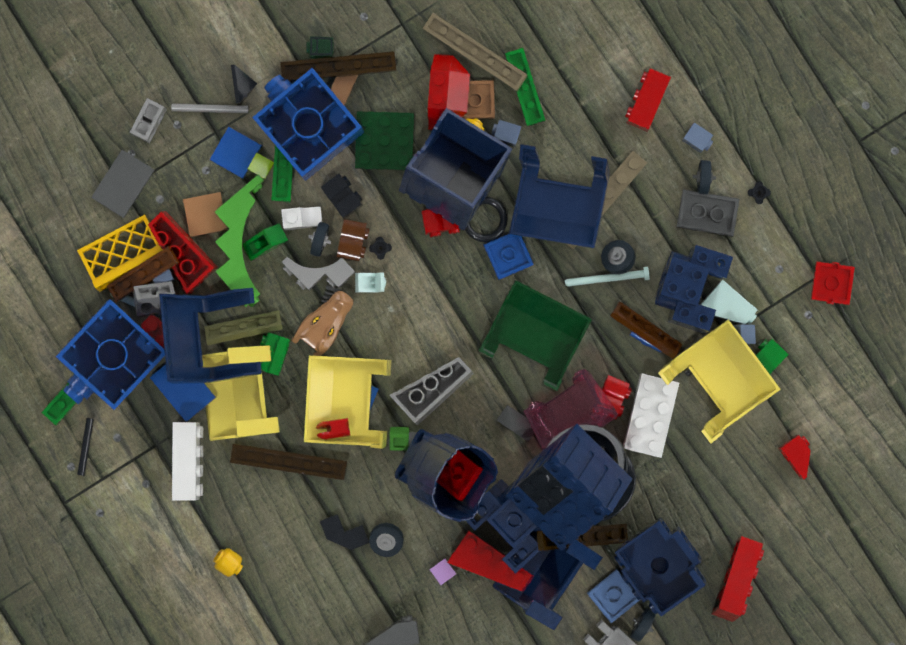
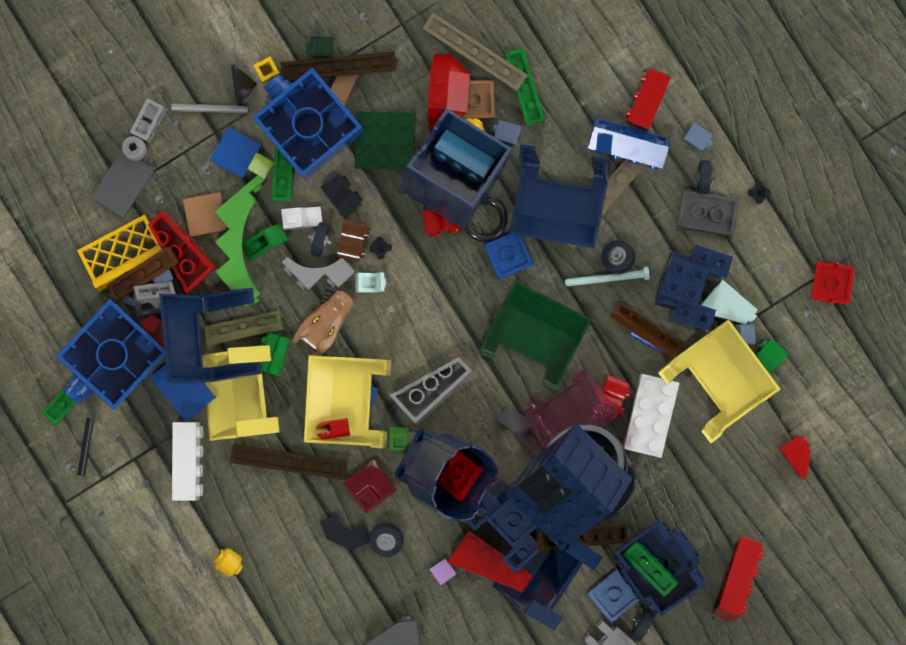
none -> light grey piece [122,136,147,161]
none -> yellow brick [254,56,280,85]
none -> dark red plate [343,458,397,514]
none -> dark azure brick [432,129,495,184]
none -> slope [588,118,669,169]
none -> green plate [623,540,679,597]

